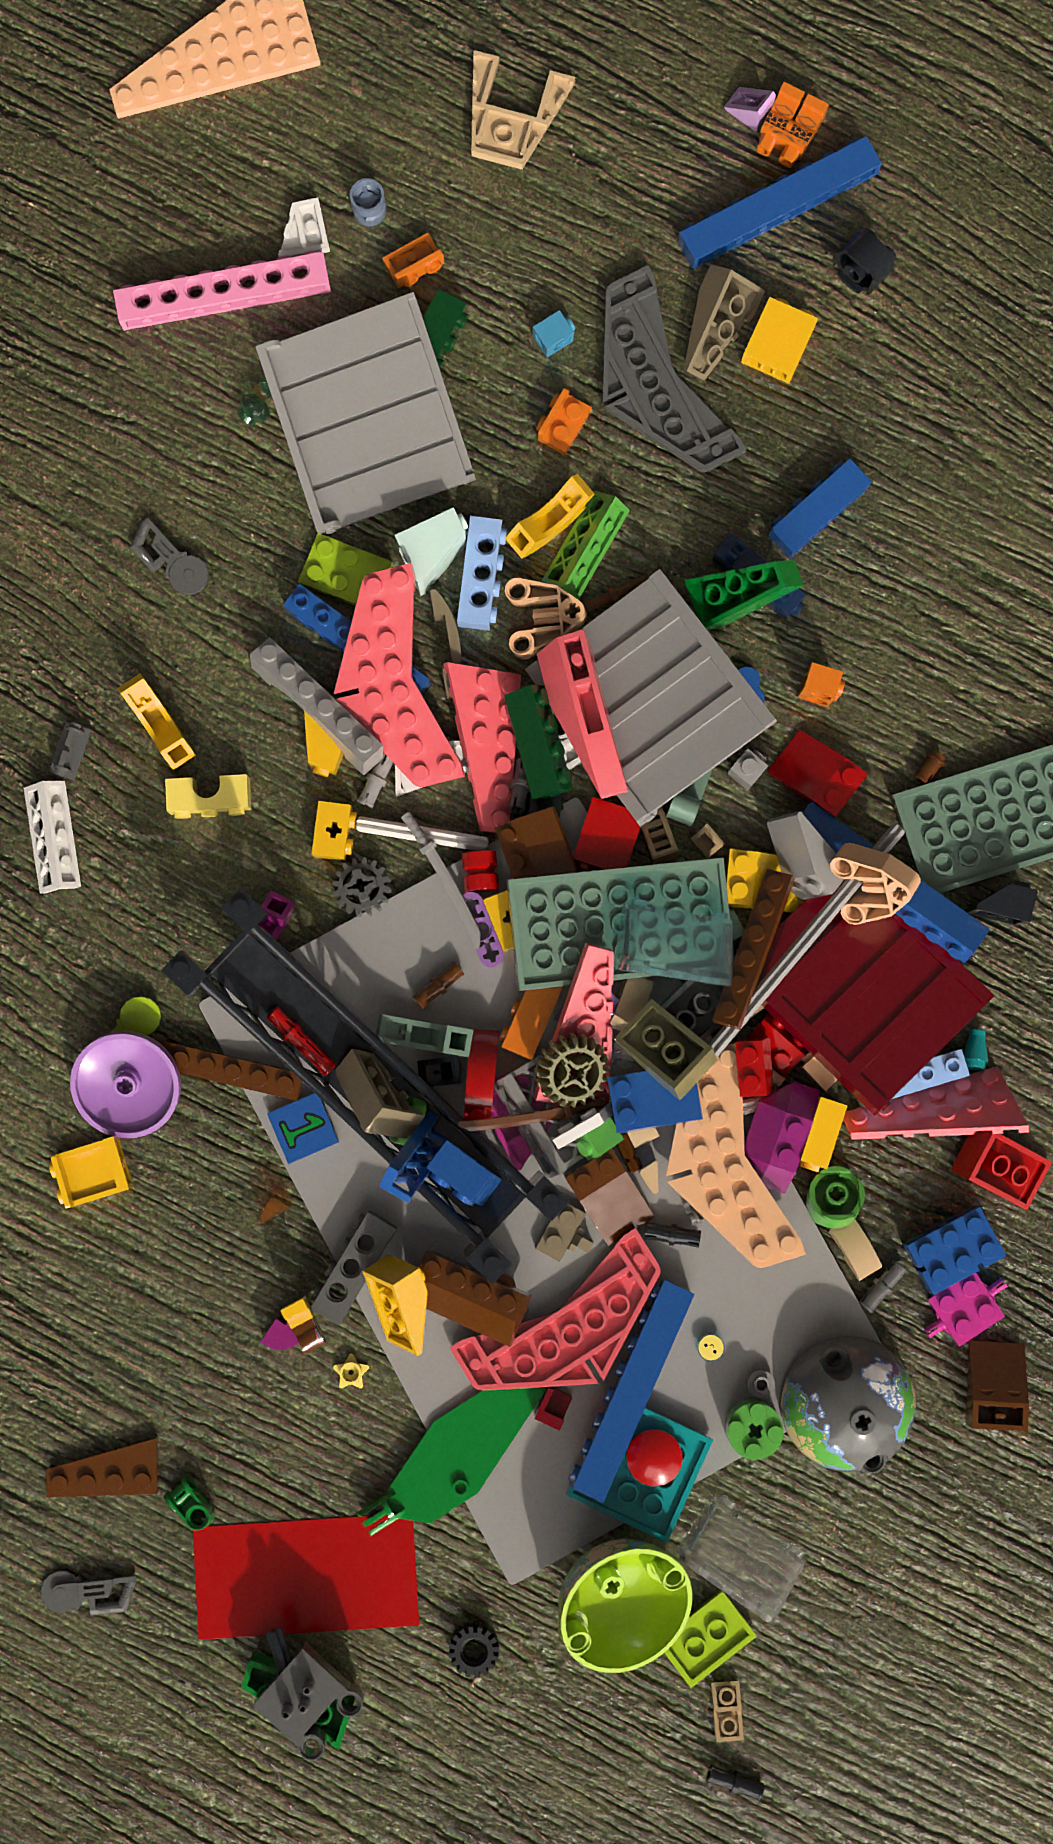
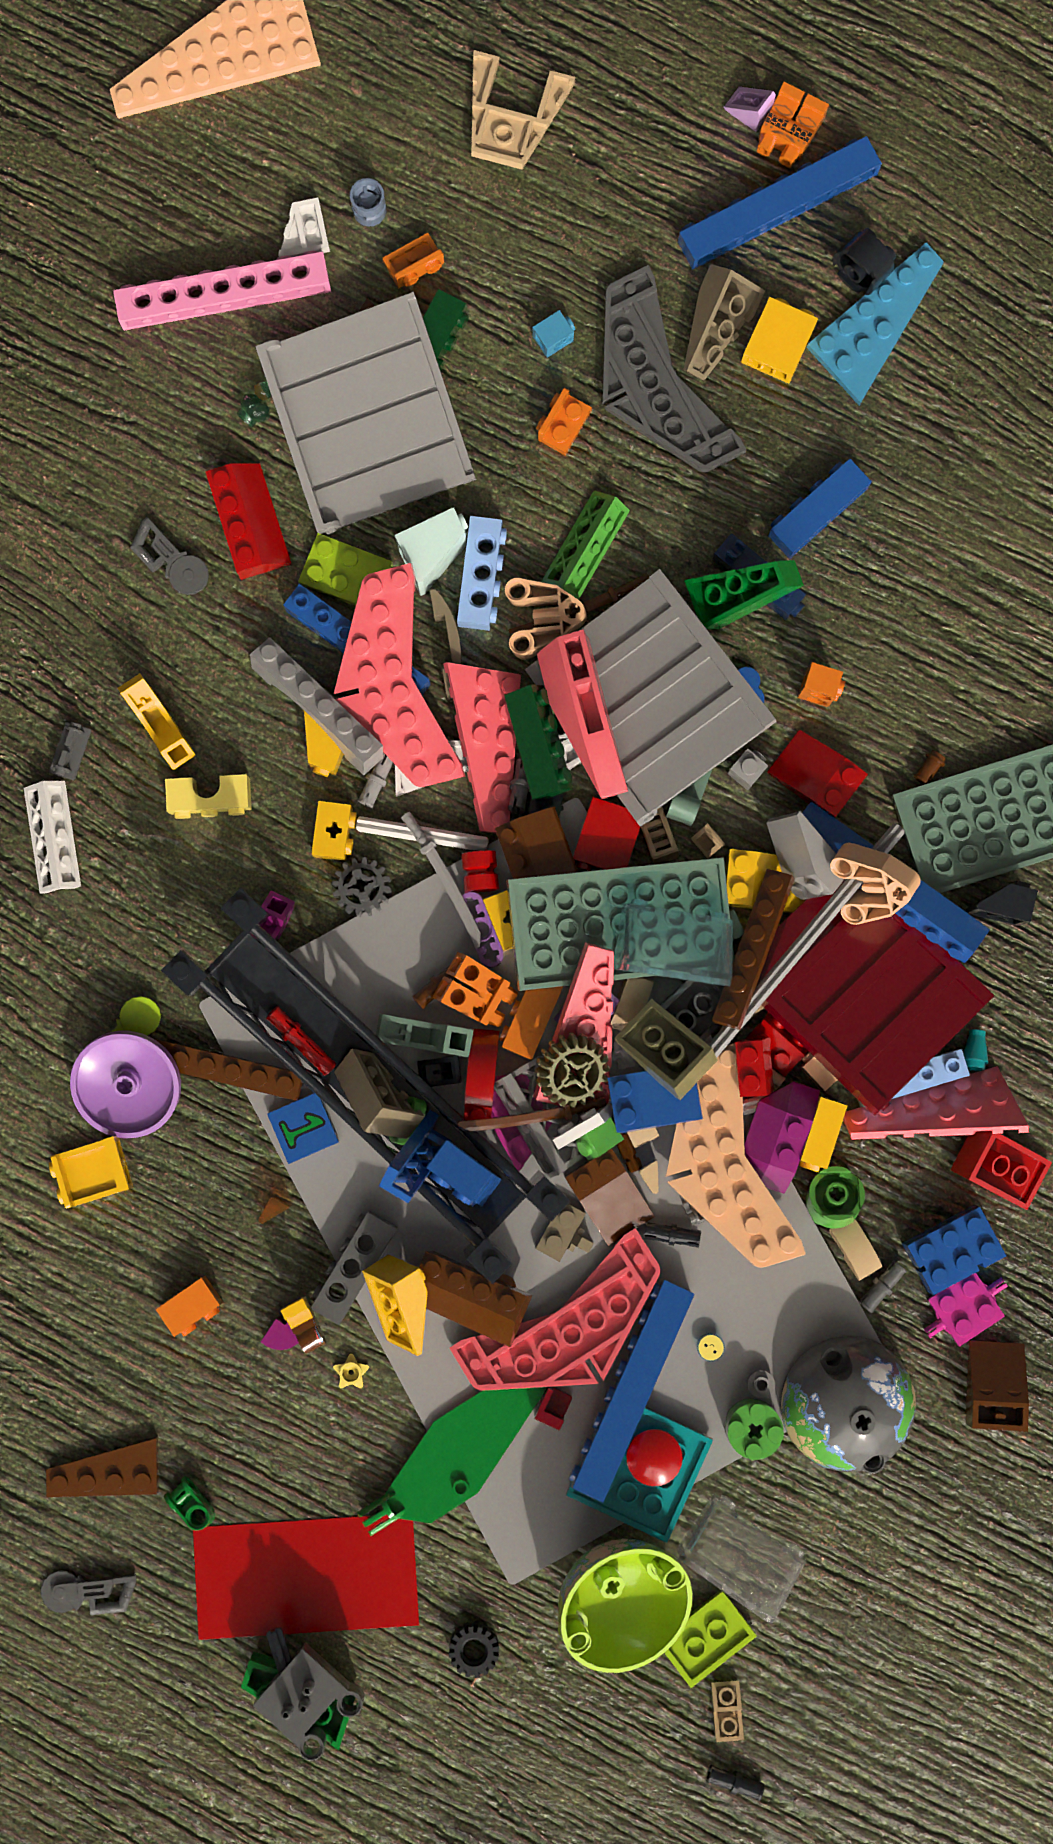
yellow arch [506,474,594,559] -> none
none -> orange brick [156,1275,224,1337]
none -> red slope [205,463,292,580]
none -> orange hips [432,952,518,1027]
none -> dark azure wing [807,242,944,405]

